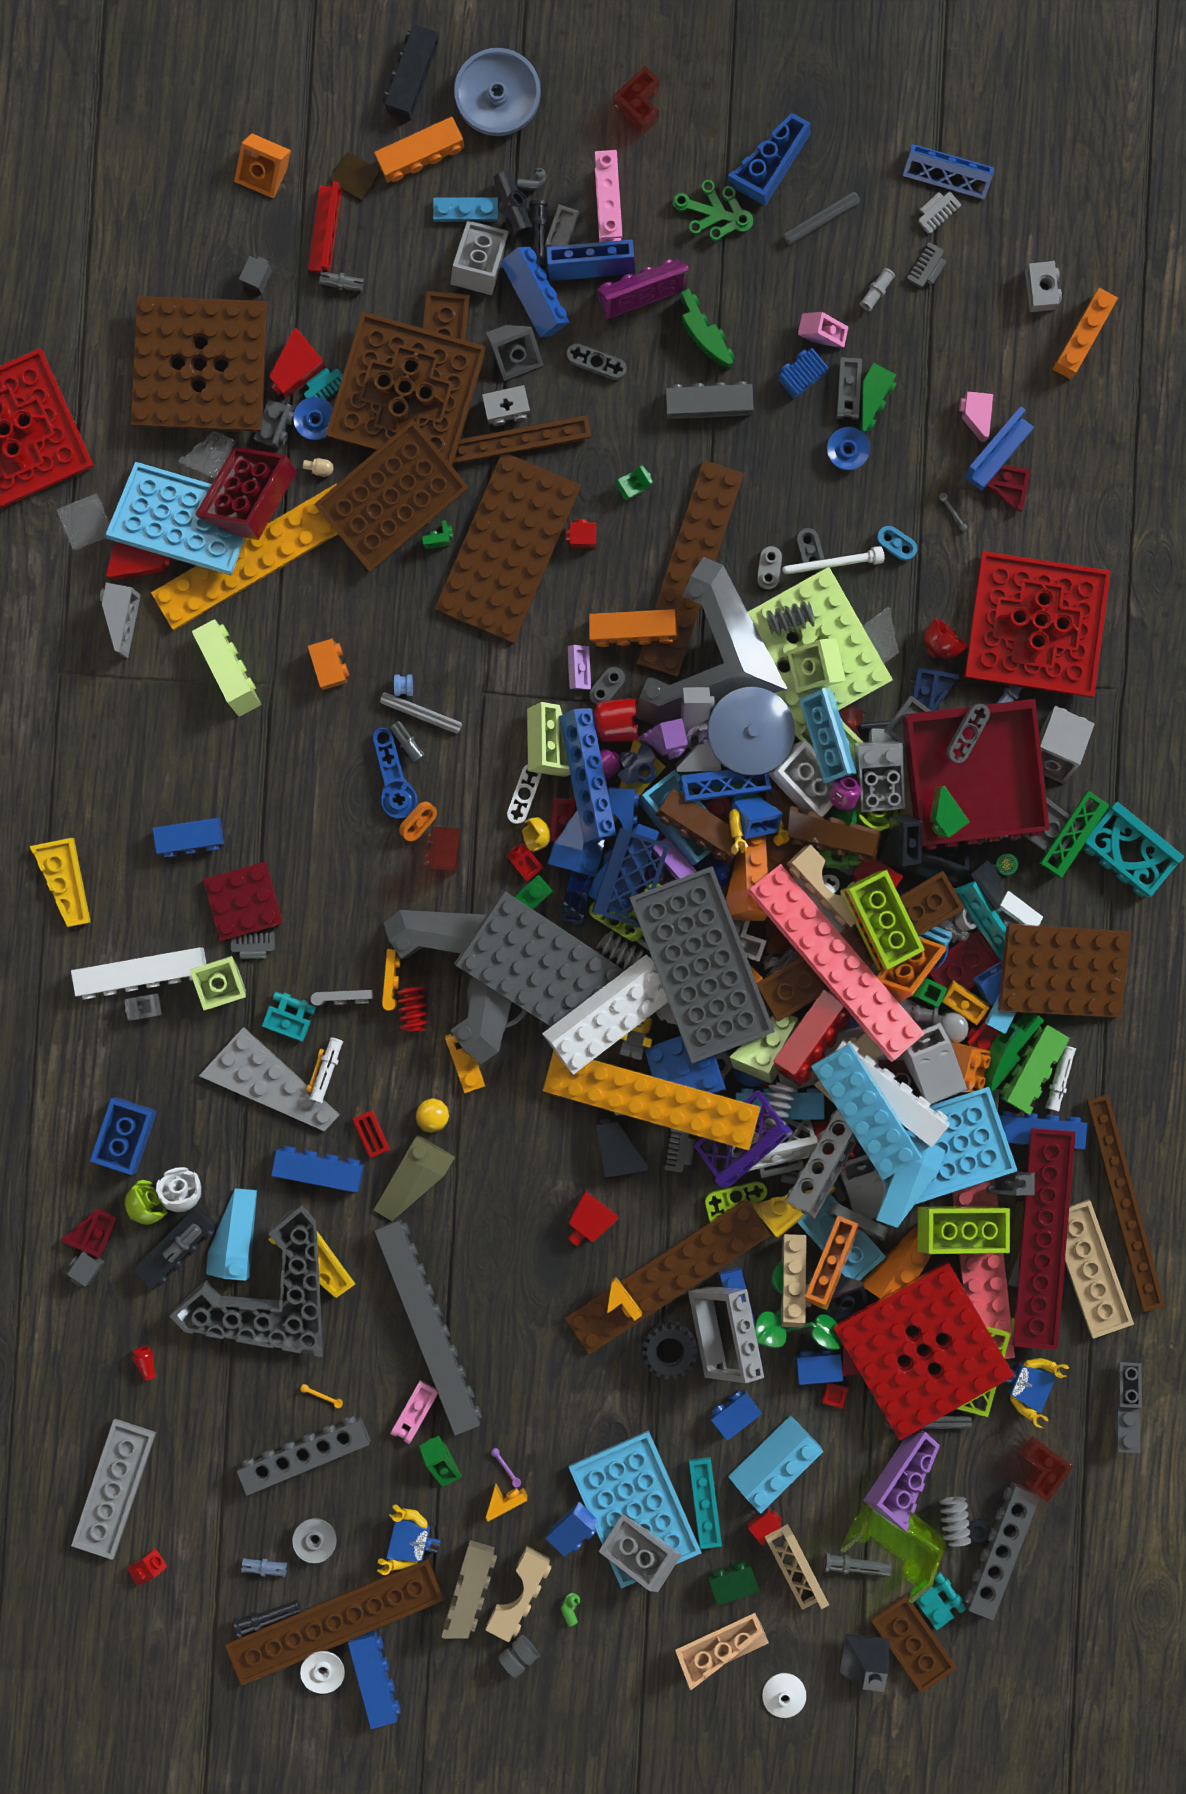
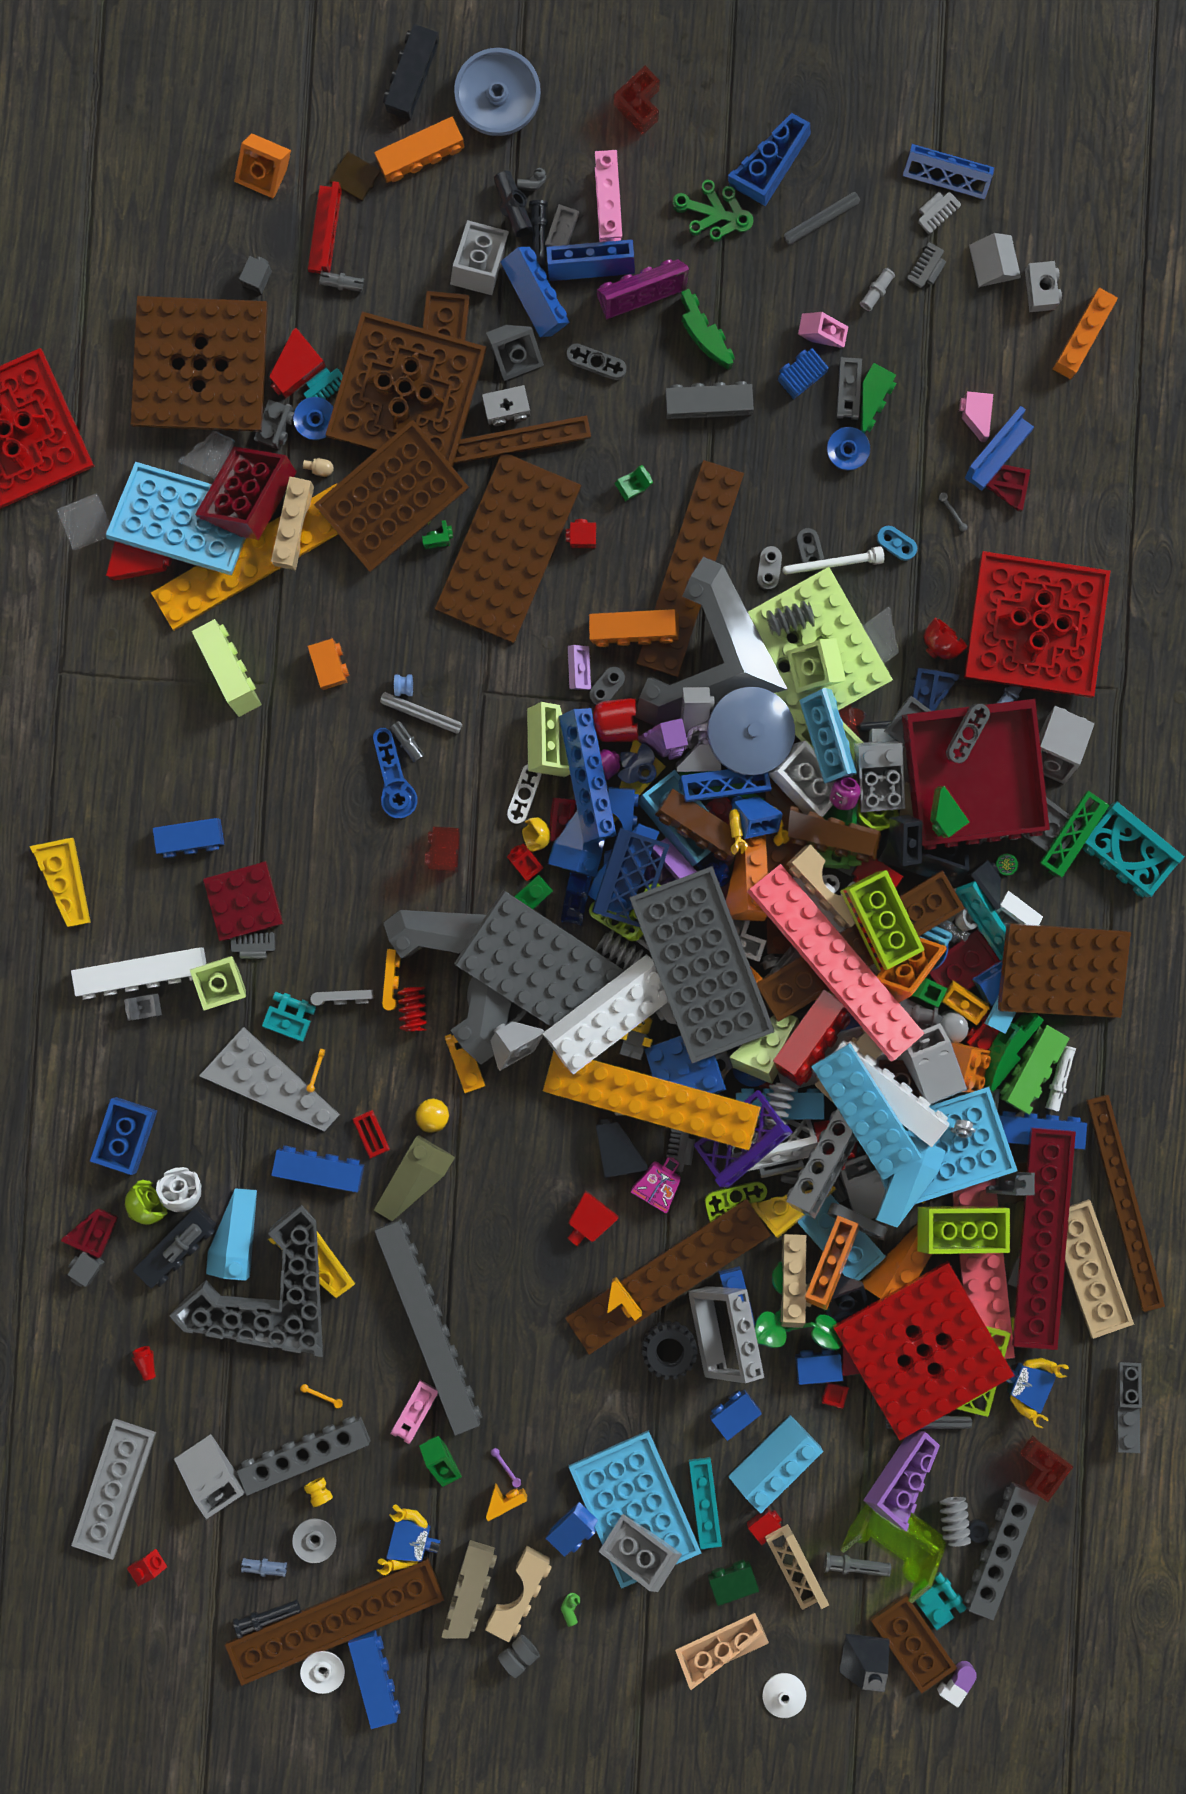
light grey slope [100,583,141,658] -> none
white pin [309,1037,343,1104] -> none
orange plate [399,802,437,841] -> none
dark azure plate [433,198,498,222] -> none
none -> light grey slope [174,1434,245,1519]
none -> tan arch [271,477,314,570]
none -> yellow wheel [304,1477,333,1507]
none -> light grey slope [490,1022,544,1071]
none -> dark pink torso [631,1157,681,1213]
none -> leg [937,1661,976,1707]
none -> light grey plate [951,1120,976,1138]
none -> light grey slope [969,233,1021,287]

